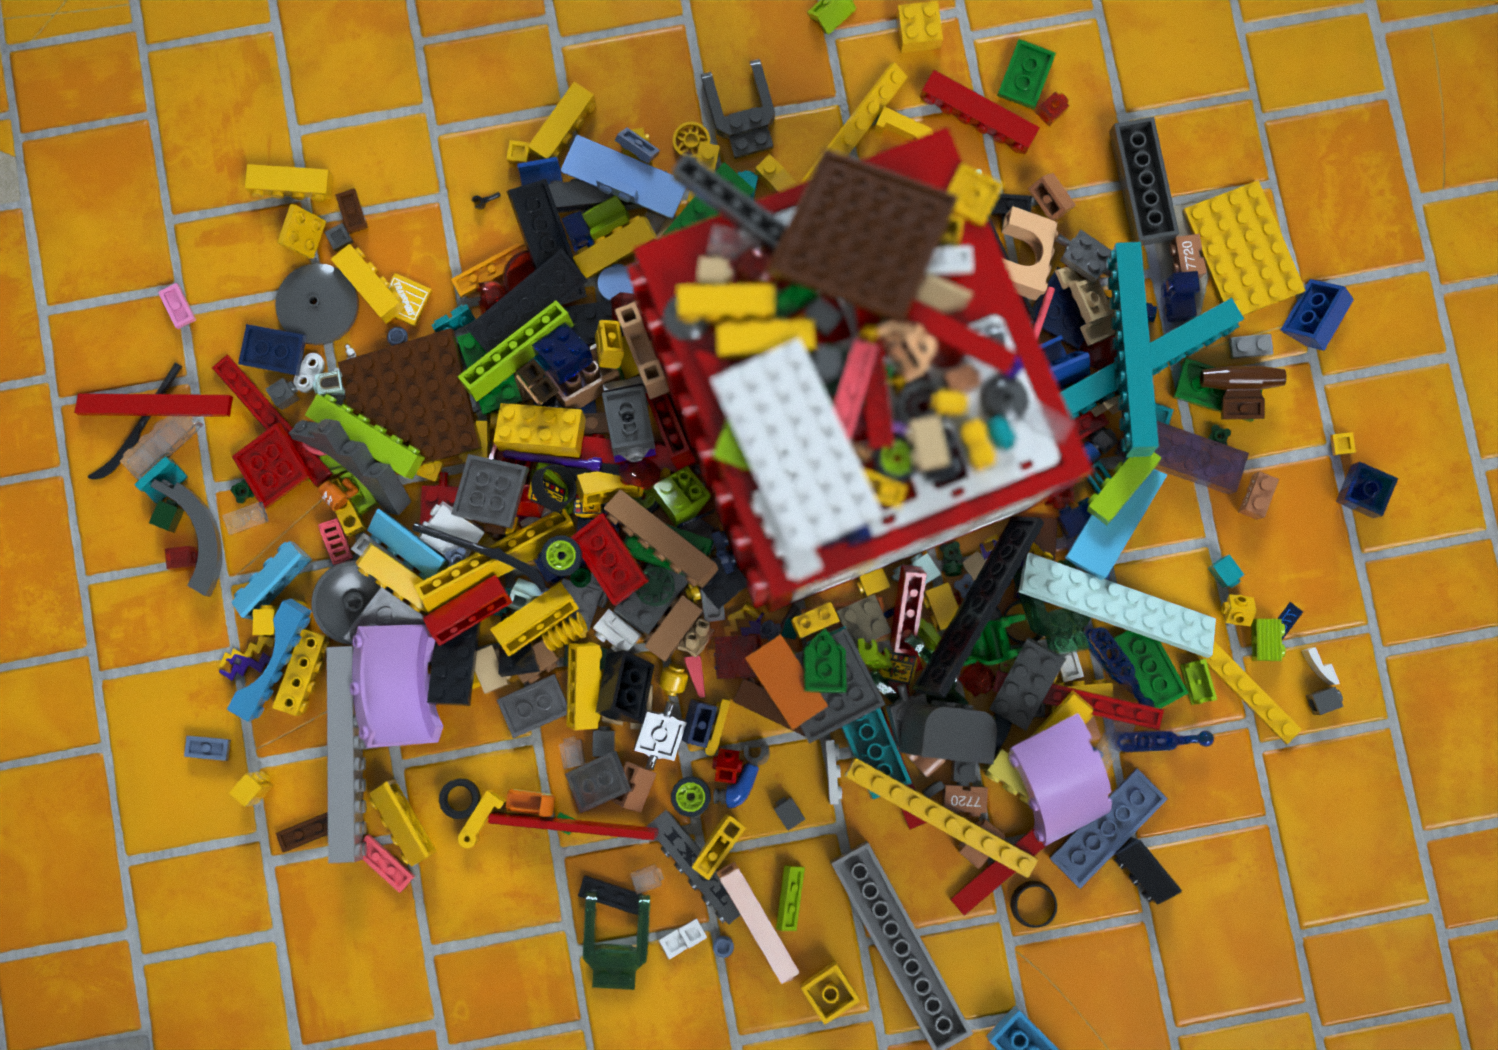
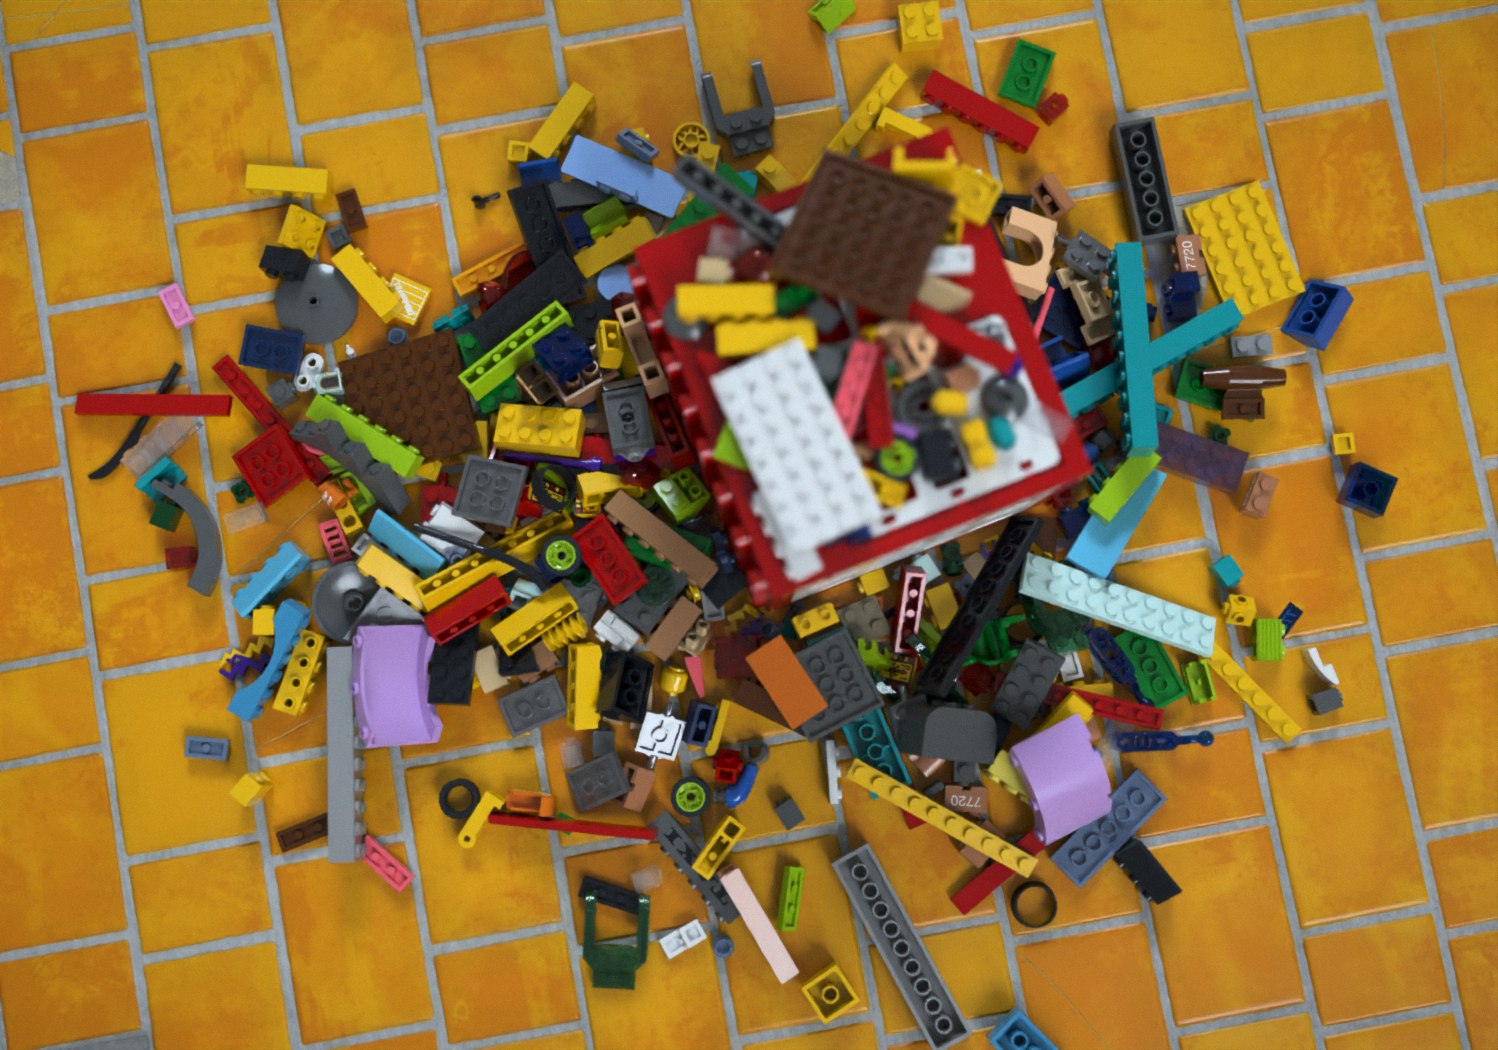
yellow slope [369,779,437,867] -> none
green tile [803,628,847,693] -> none
tan brick [905,415,950,473] -> none
tan slope [1091,396,1120,417] -> none
none -> black brick [259,245,311,282]
none -> yellow panel [893,147,958,189]

